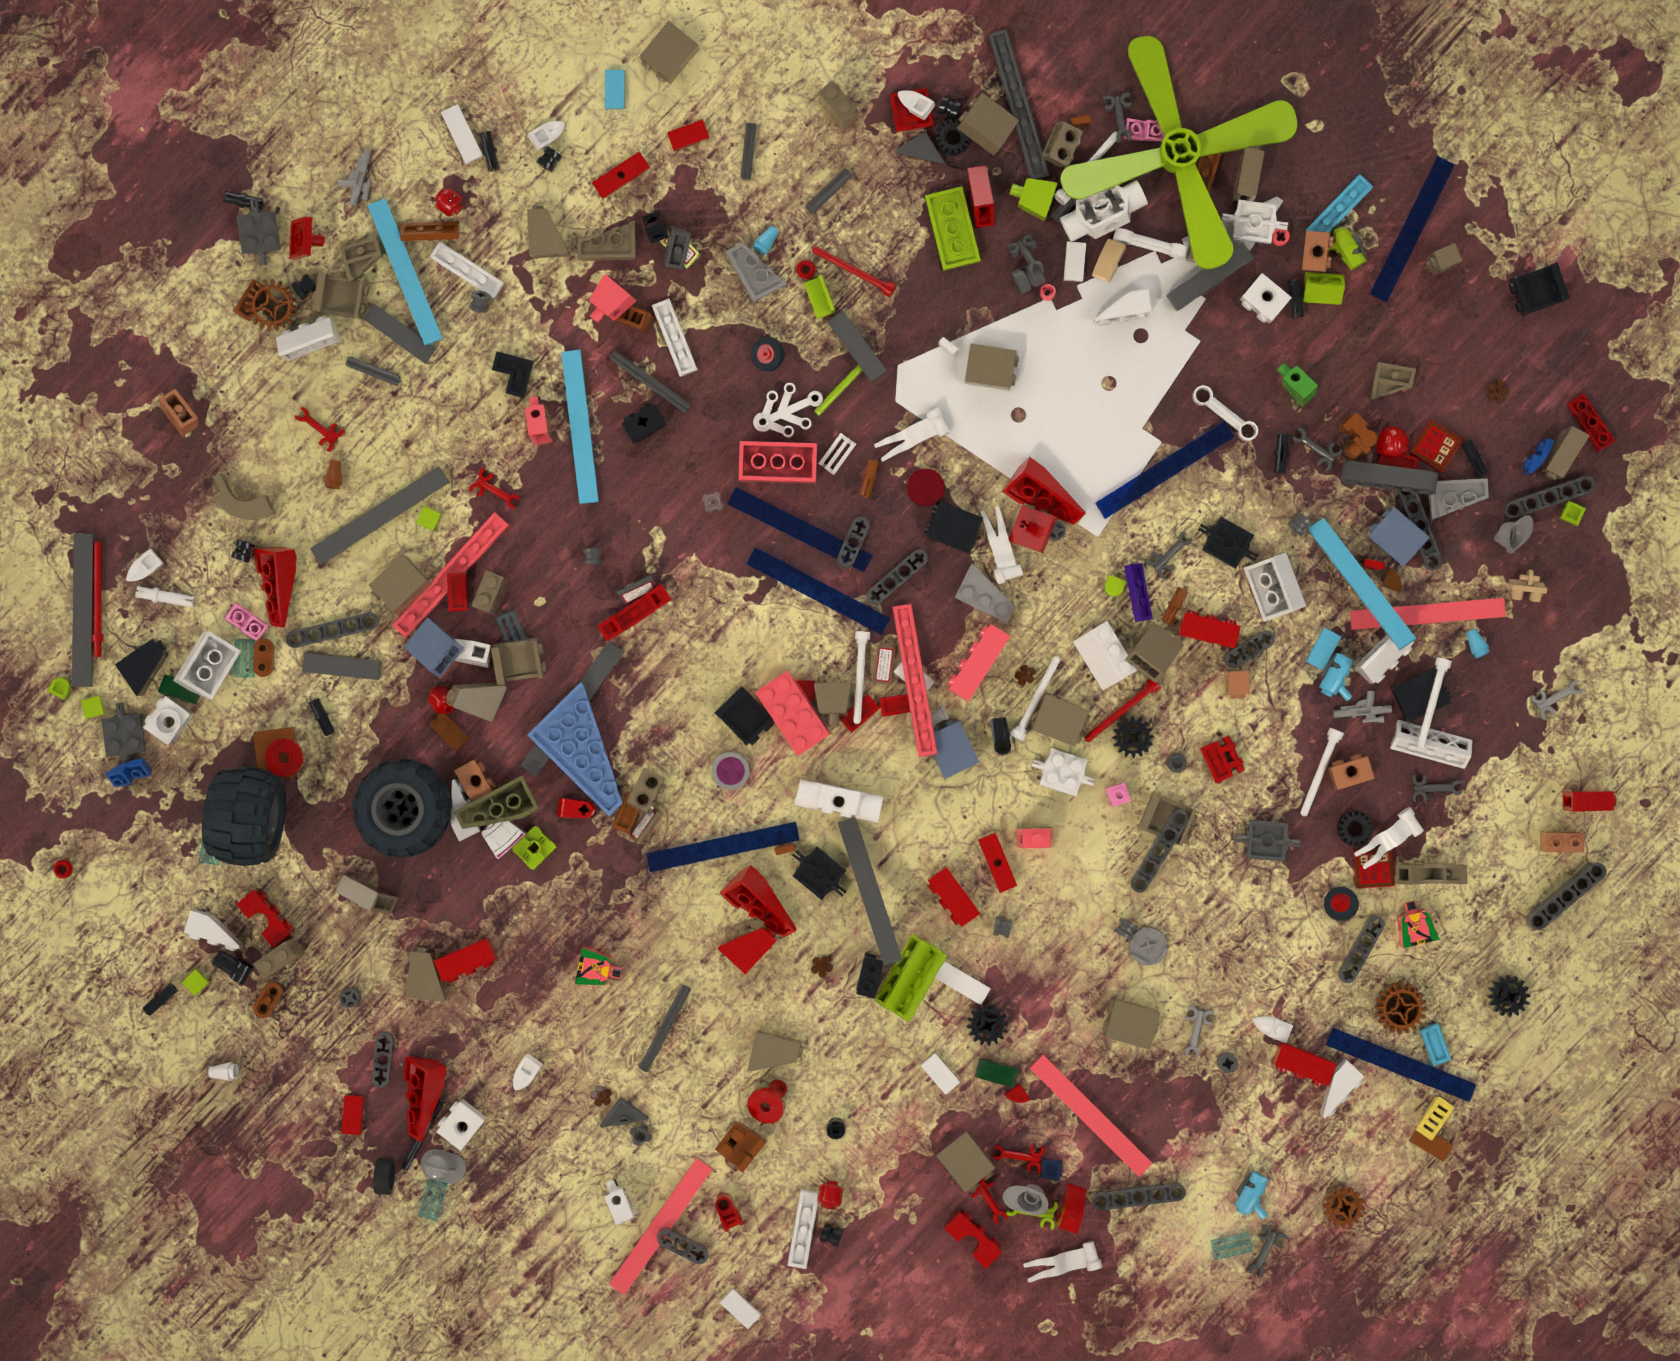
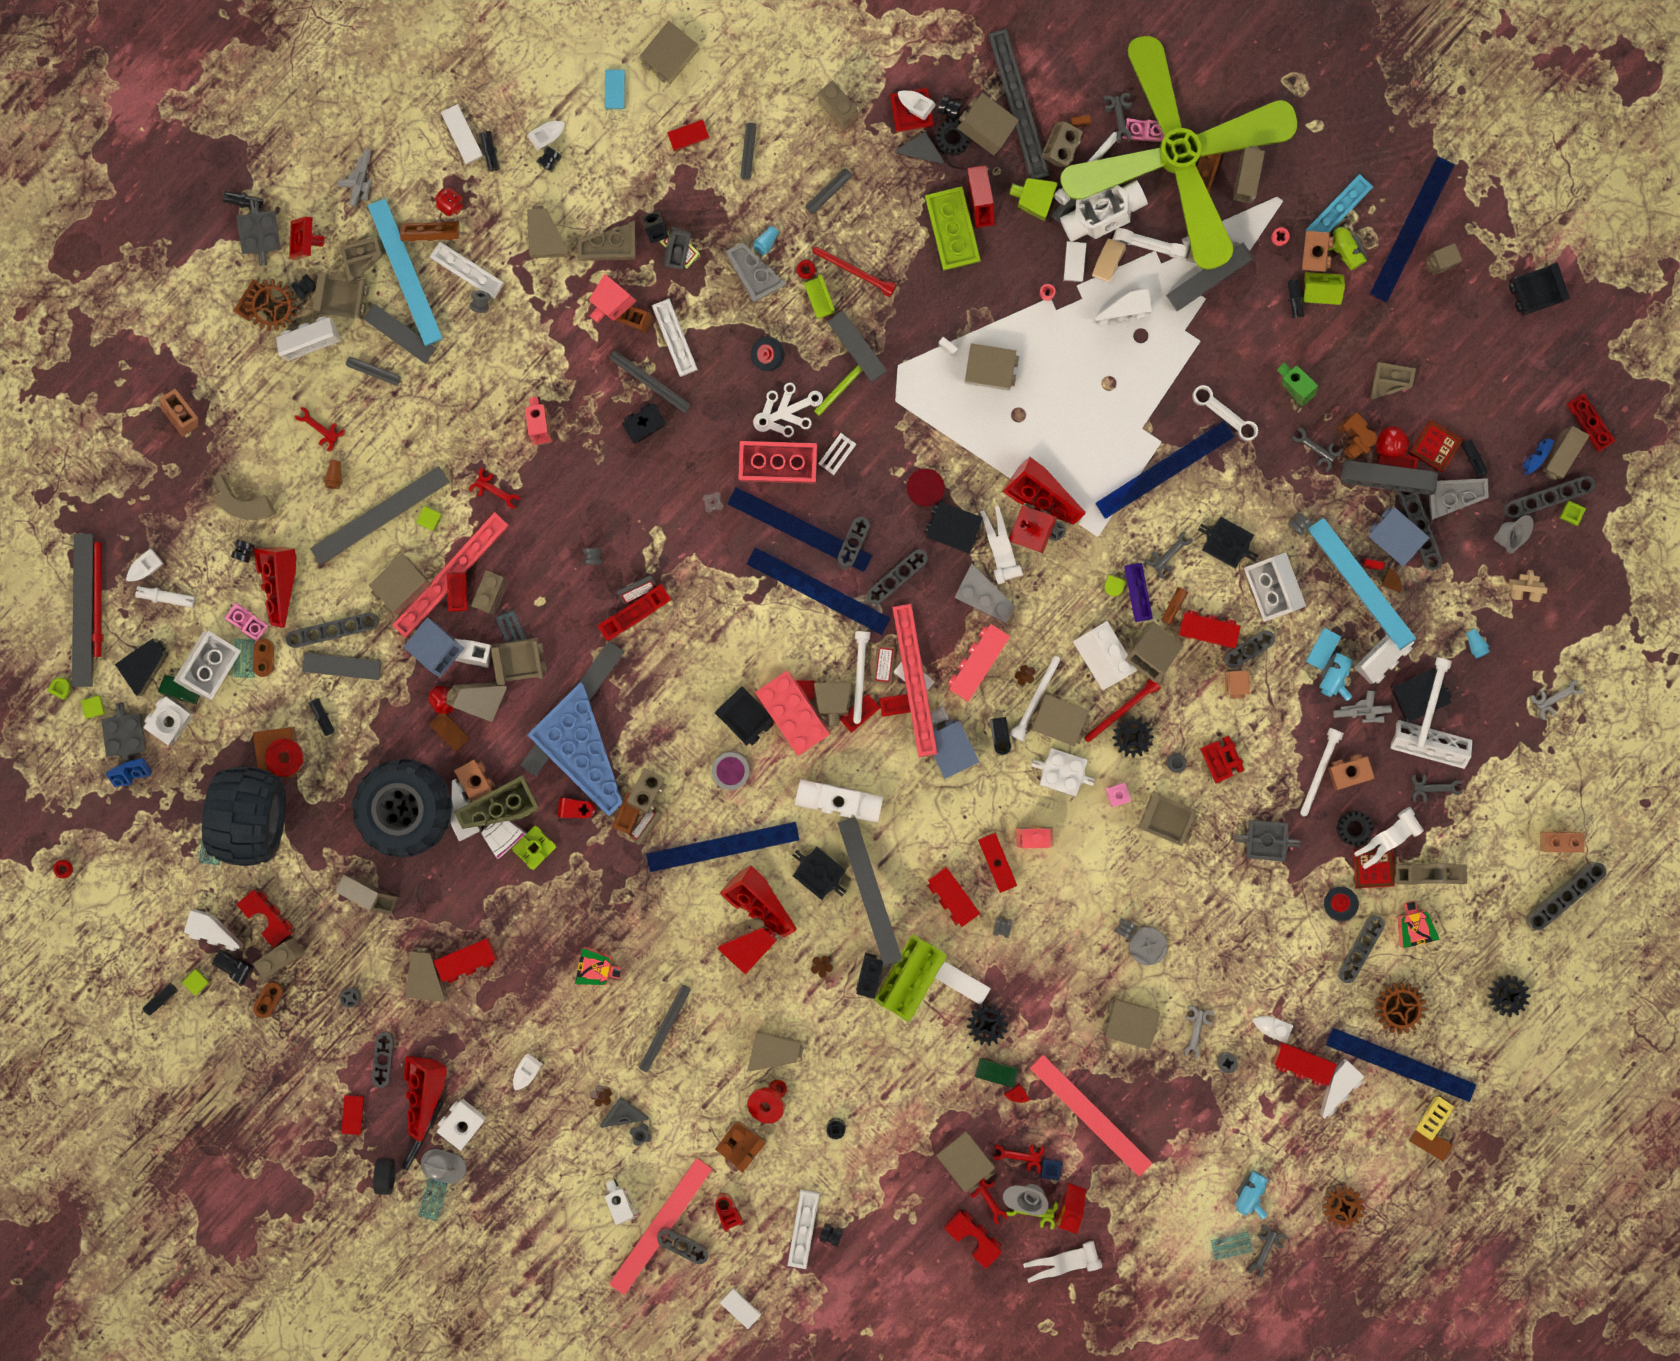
white cone [208,1062,239,1081] -> none
black plate [492,351,534,399] -> none
medium azure tile [561,350,599,504] -> none
red tile [592,151,650,200] -> none
dark orange tile [775,843,795,856] -> none
red head [817,1180,844,1210] -> none
dark orange axle [859,460,880,499] -> none
white flag [874,407,950,462] -> none
white tile [921,1053,960,1095] -> none
dark grey bar [1007,234,1044,277] -> none
dark grey wheel [1011,264,1046,295] -> none
dark grey beam [1092,1182,1186,1211] -> none
dark grey beam [1131,809,1189,893] -> none
white plate [1222,200,1288,244] -> none
white brick [1240,273,1292,324] -> none
black pin [1273,434,1289,474] -> none
coral tile [1350,598,1506,630] -> none
medium azure tile [1419,1023,1452,1066] -> none
reddish brown plant [1488,380,1509,402] -> none
red slope [1562,791,1617,812] -> none

